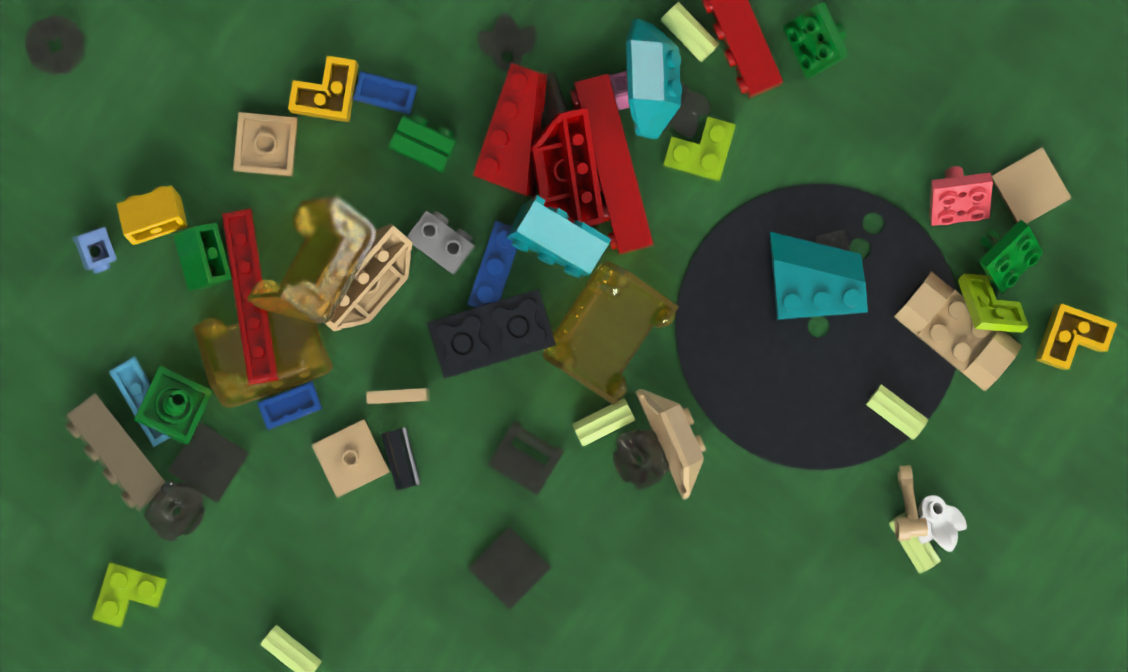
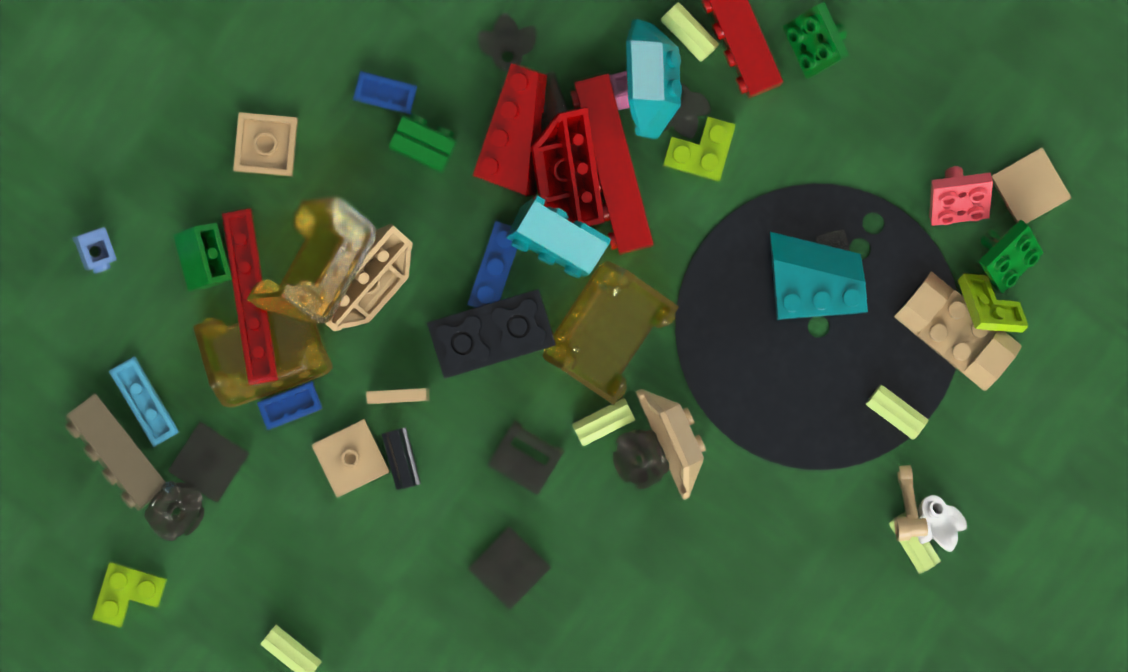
clear smoke plate [25,15,86,75] -> none
yellow brick [116,185,188,245] -> none
green plate [134,366,213,445] -> none
yellow brick [288,56,359,123] -> none
light grey brick [407,210,475,275] -> none
yellow brick [1035,303,1117,370] -> none

